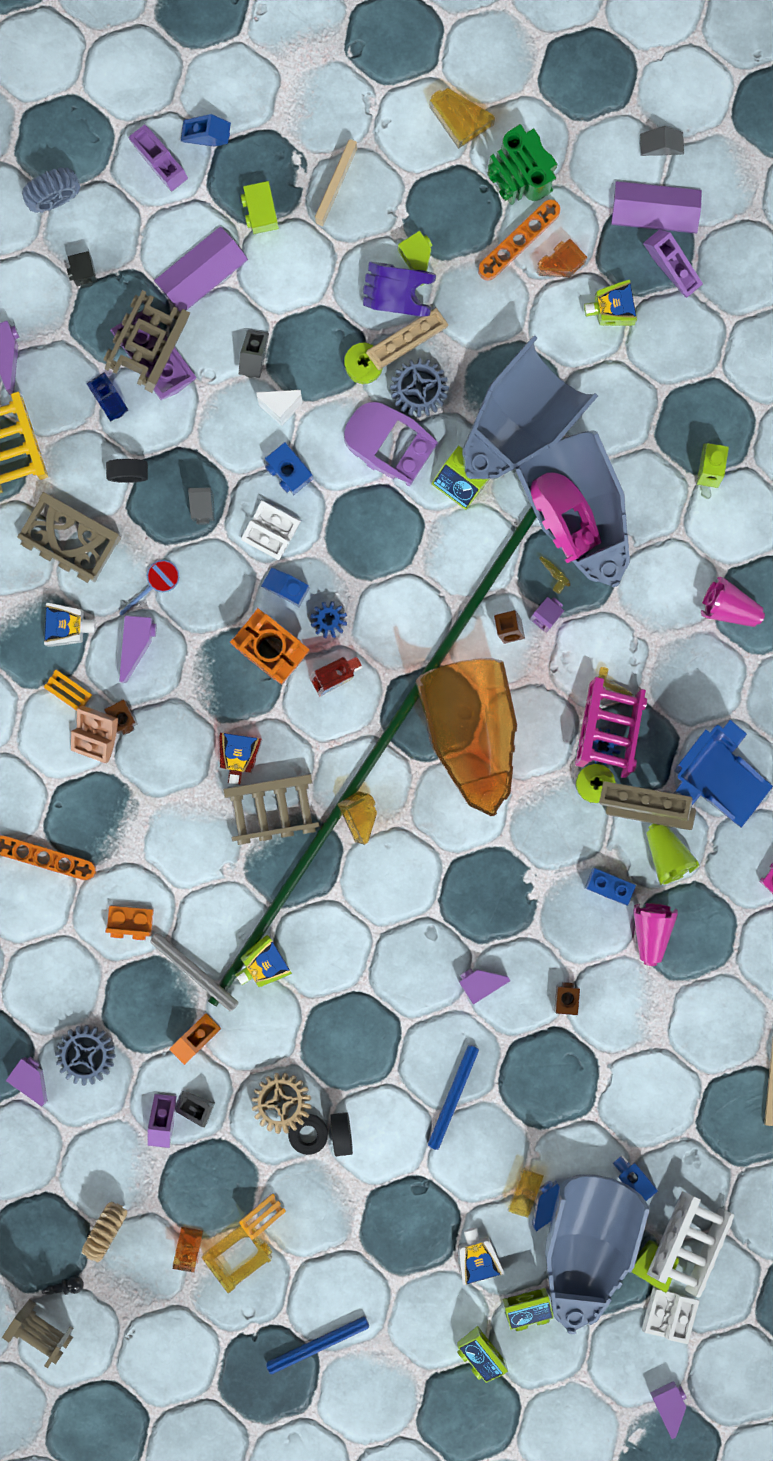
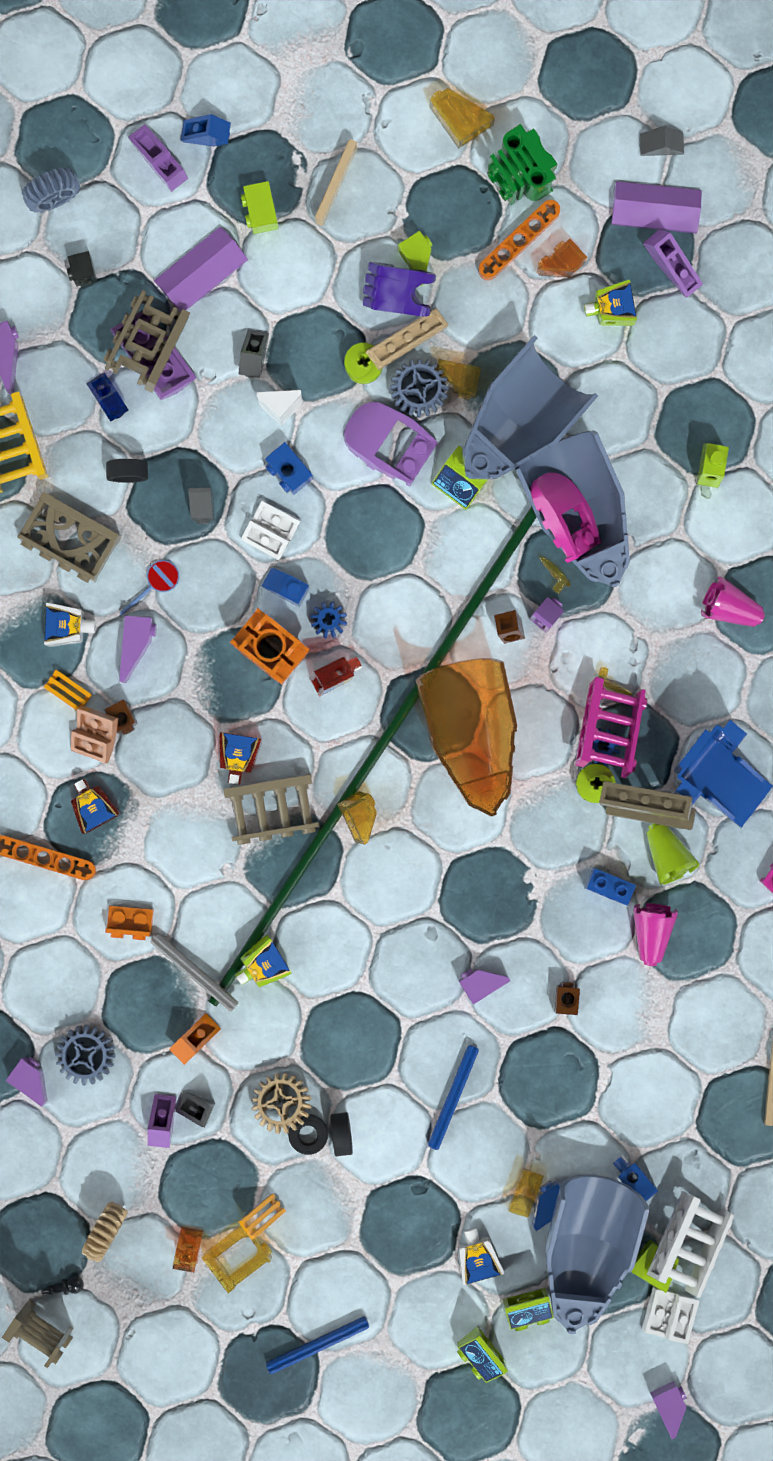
none -> torso [71,779,122,834]
none -> clear yellow slope [437,359,481,399]

